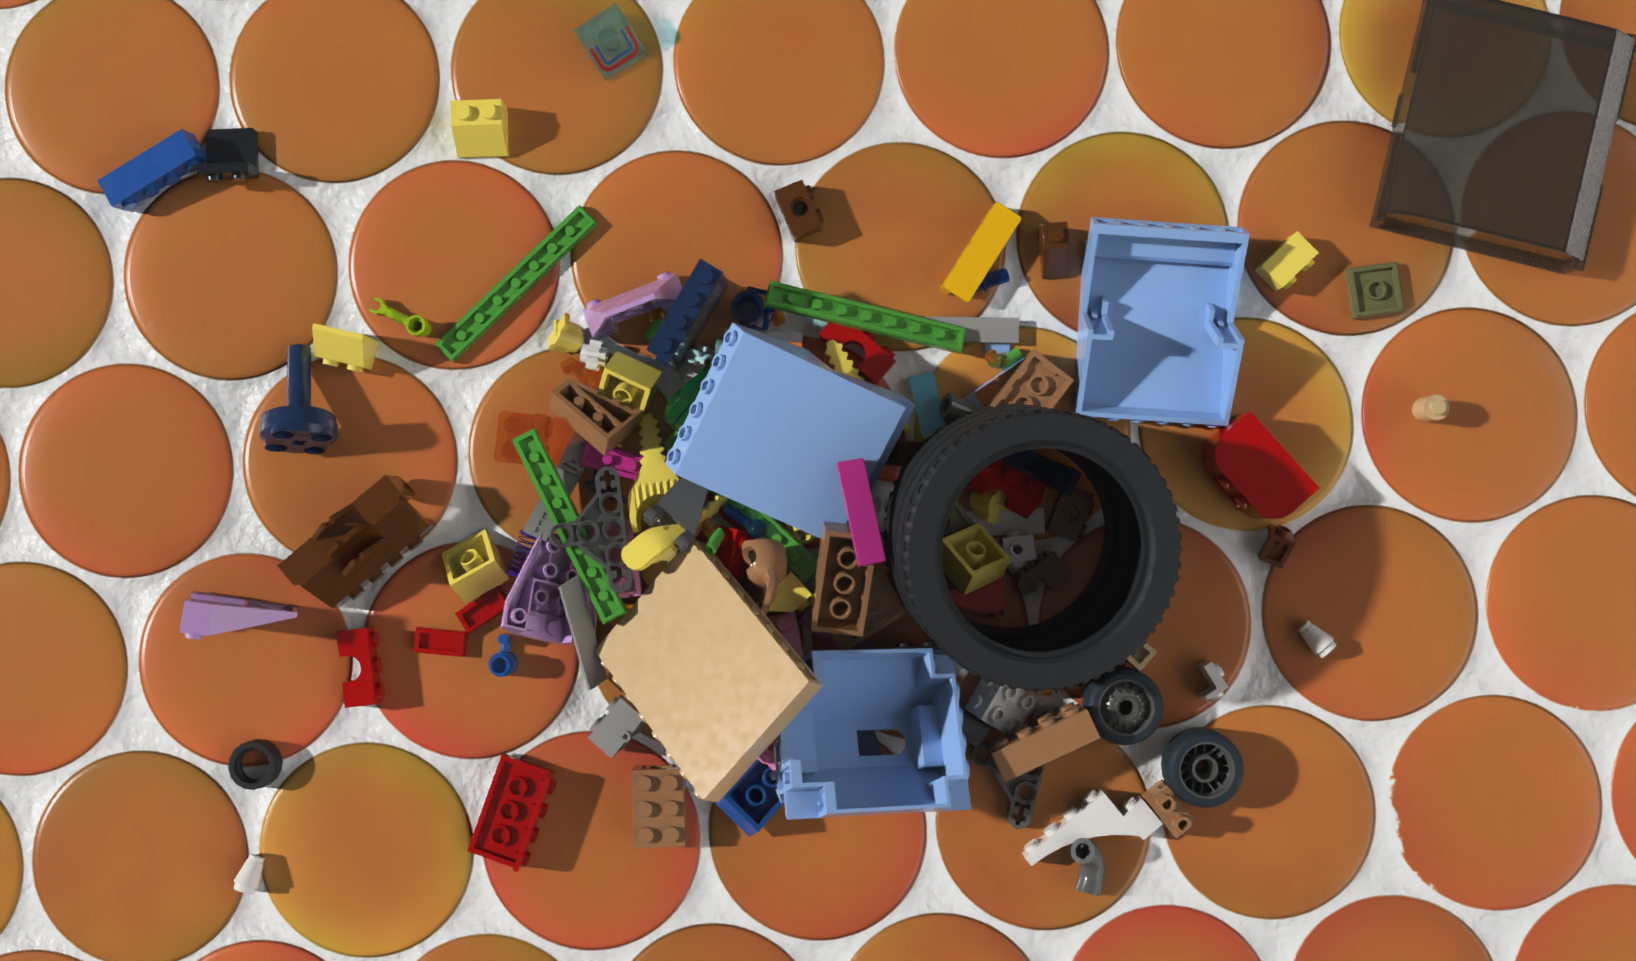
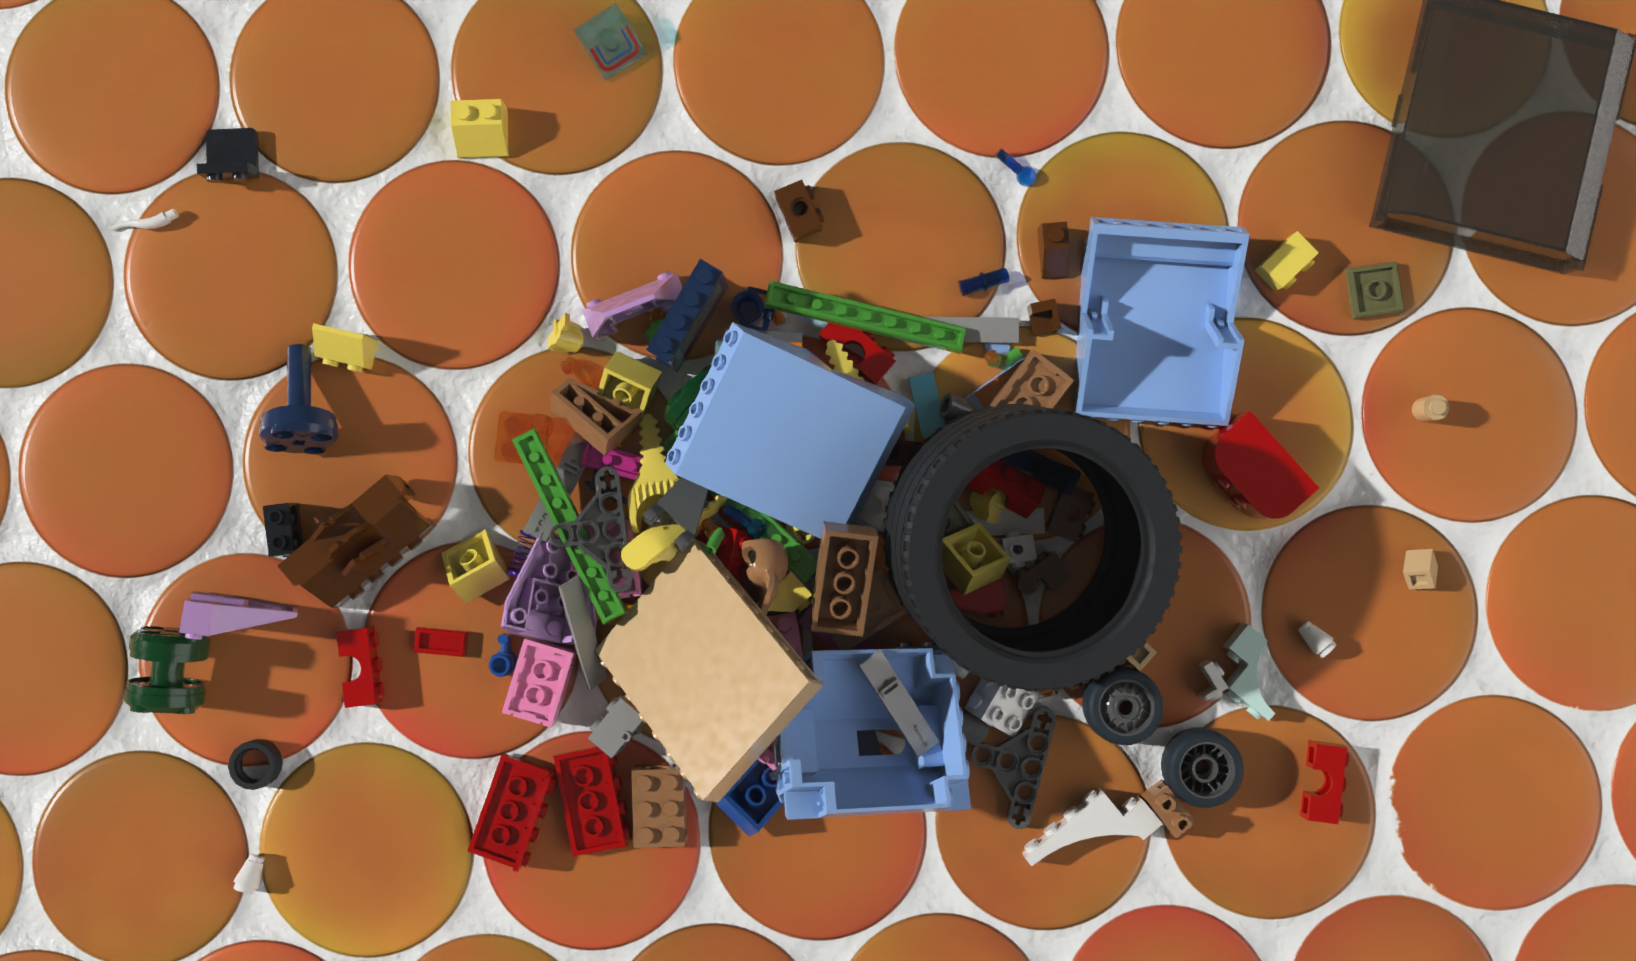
blue brick [97,129,208,211] -> none
lime brick [368,297,432,337] -> none
bright green tile [435,205,598,363] -> none
red tile [455,586,507,634] -> none
white gear [580,339,609,371] -> none
white gear [685,344,715,375] -> none
dark pink tile [836,458,886,568] -> none
yellow panel [939,201,1021,303] -> none
medium nougat brick [986,702,1100,782] -> none
dark grey cylinder [1071,838,1105,897] -> none
copper bracket [1257,524,1296,568] -> none
none -> white animal [110,208,179,231]
none -> dark green piece [124,626,211,714]
none -> black brick [263,503,303,557]
none -> bright pink piece [502,638,577,727]
none -> red bracket [553,746,632,857]
none -> light grey piece [858,649,939,757]
none -> clear blue bar [995,148,1036,186]
none -> reddish brown panel [1027,299,1061,336]
none -> light aqua arch [1223,623,1275,721]
none -> red arch [1300,740,1349,824]
none -> tan panel [1403,549,1438,590]

